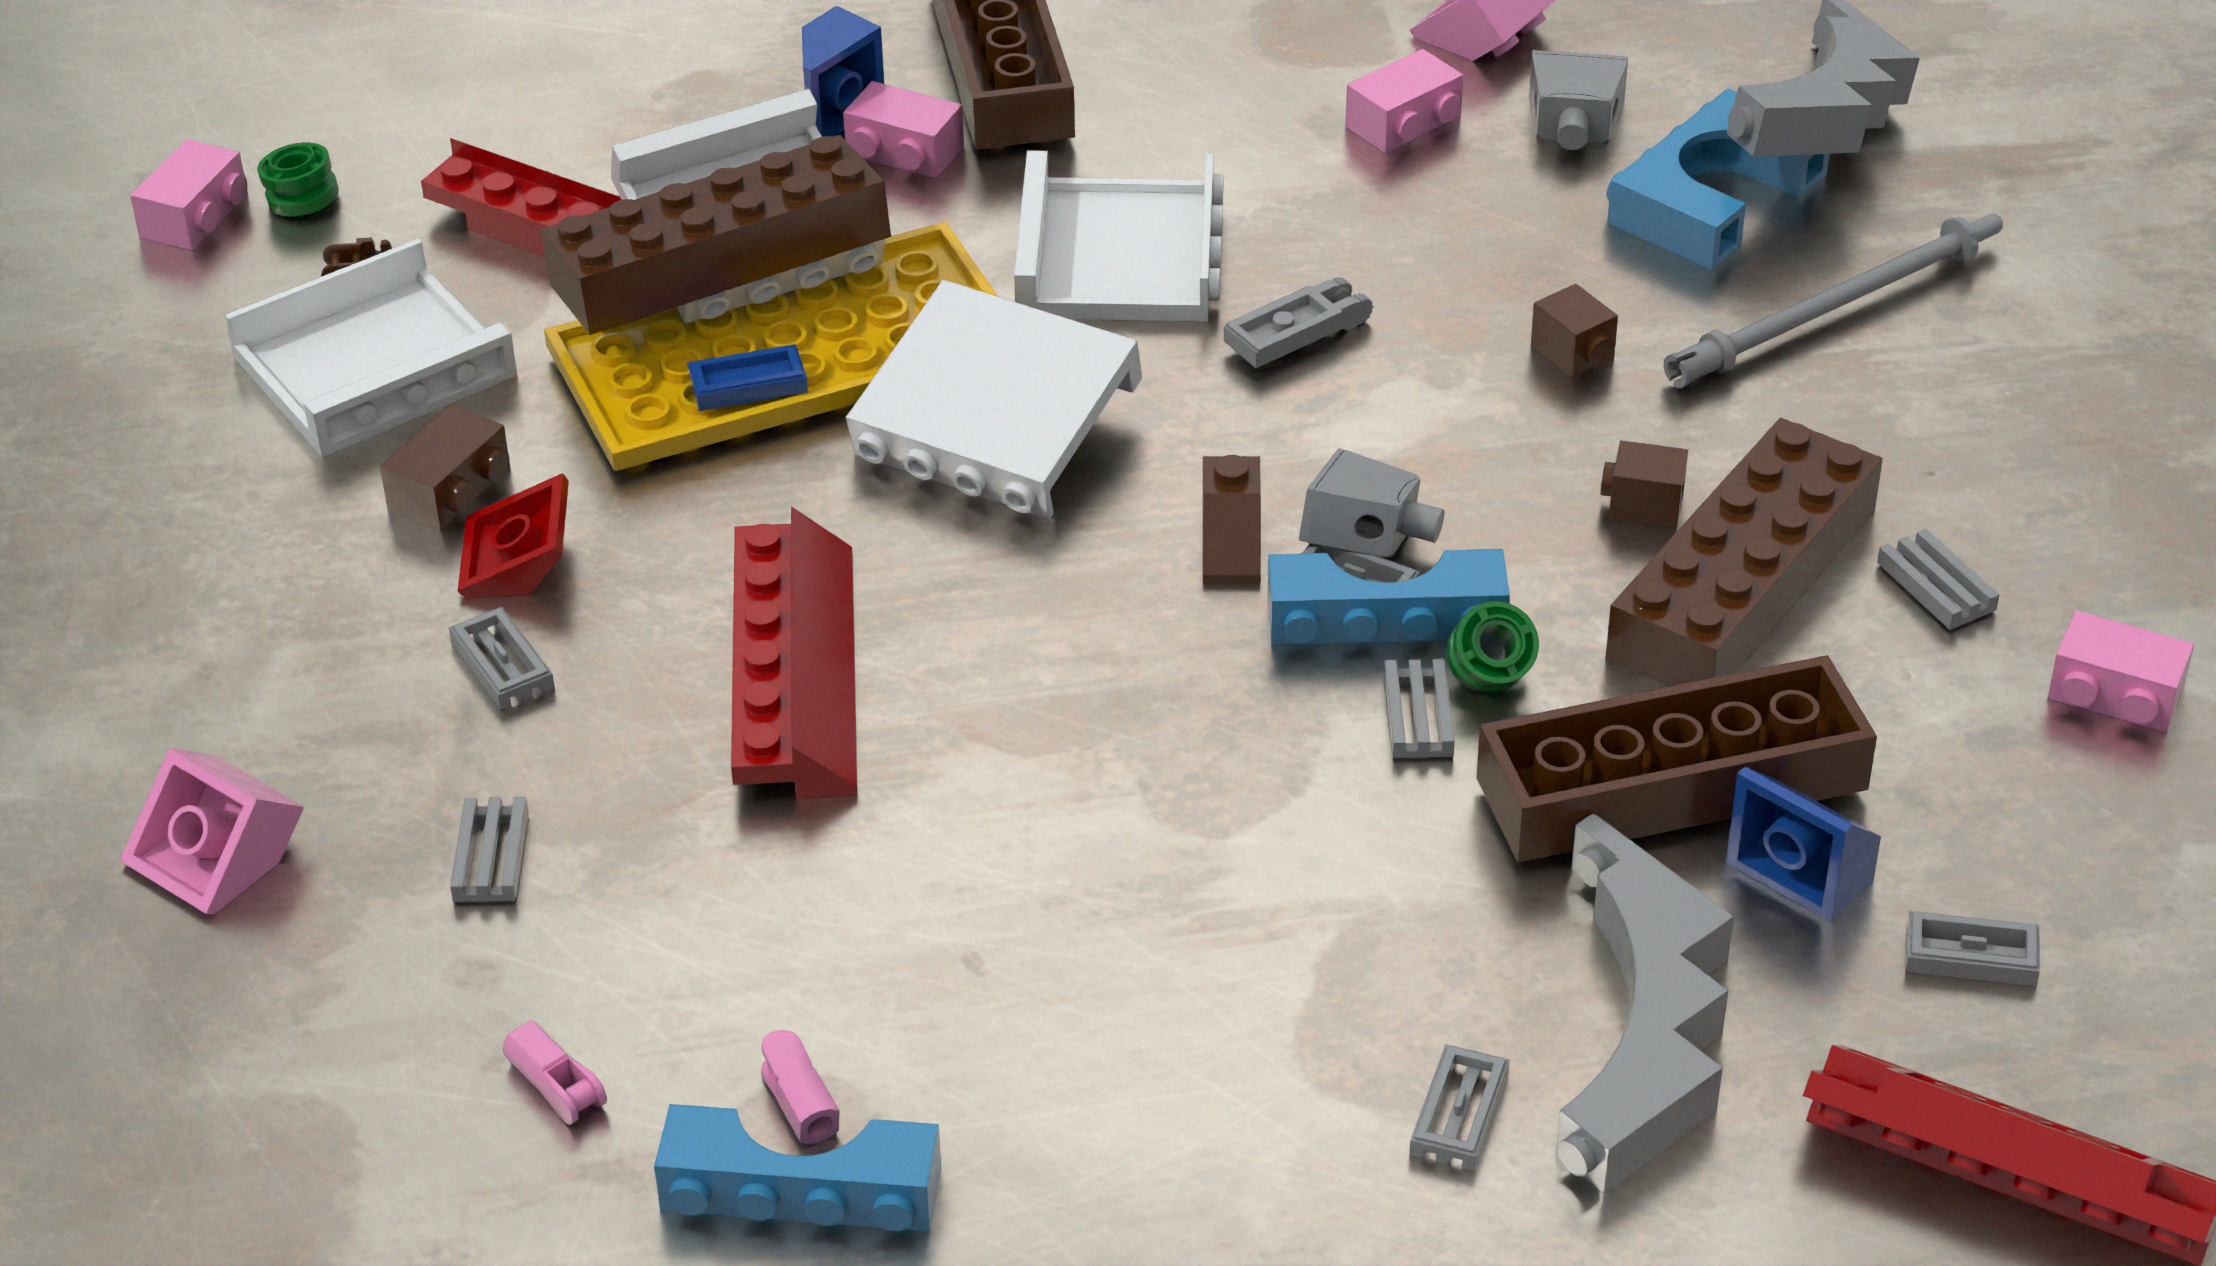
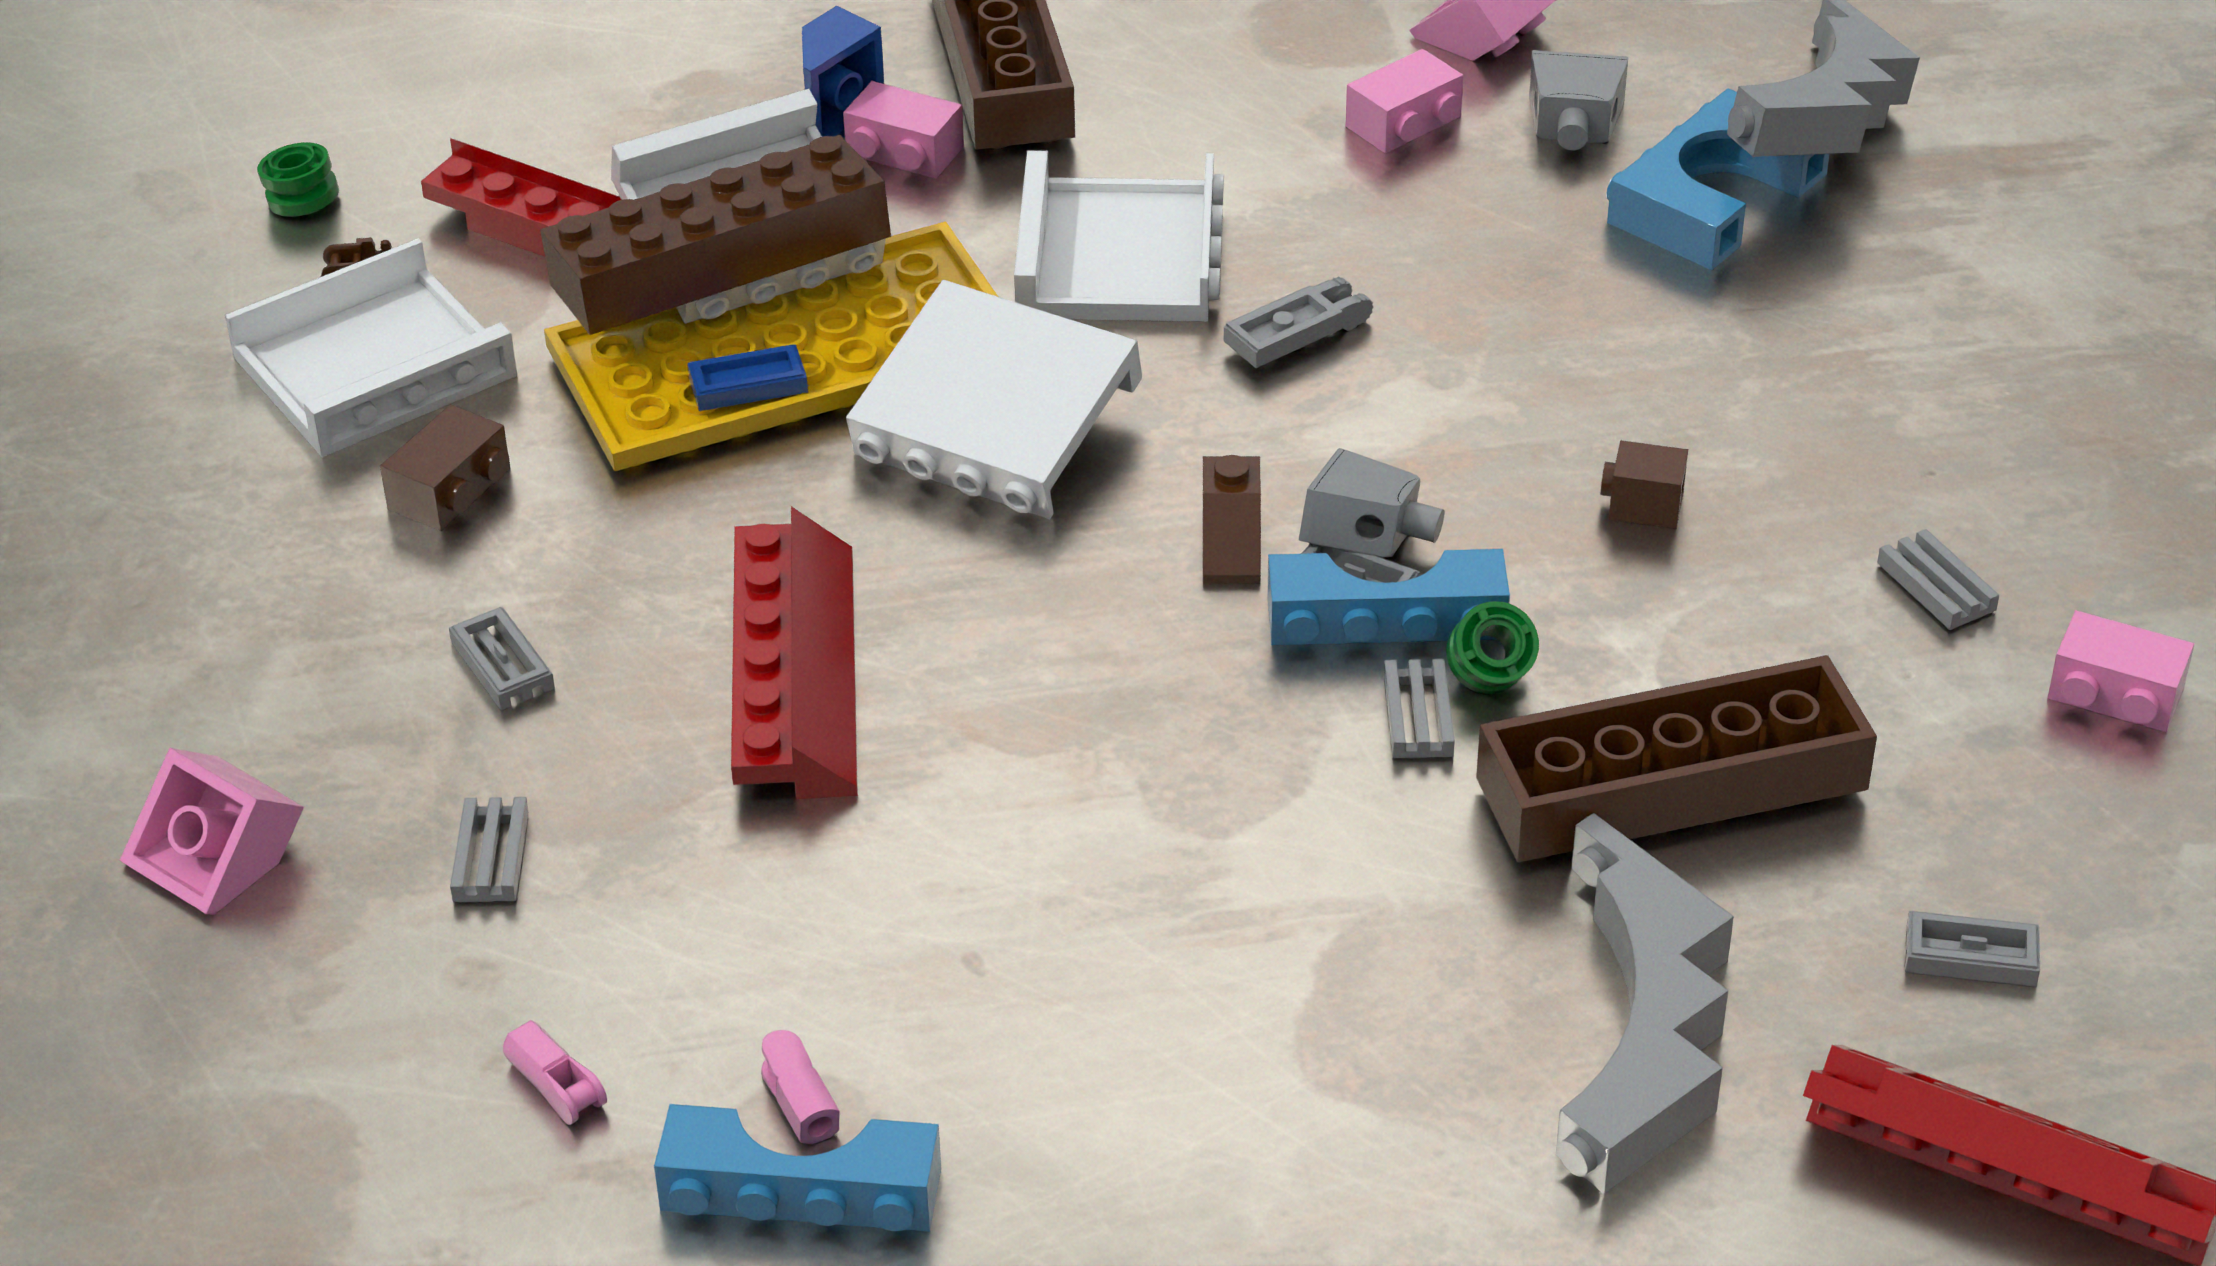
bright pink brick [130,139,248,251] -> none
red slope [457,473,569,599] -> none
light grey tile [1409,1044,1510,1172] -> none
reddish brown brick [1531,283,1618,378] -> none
reddish brown brick [1605,417,1883,686] -> none
light grey bar [1663,214,2003,388] -> none
blue slope [1726,767,1881,922] -> none

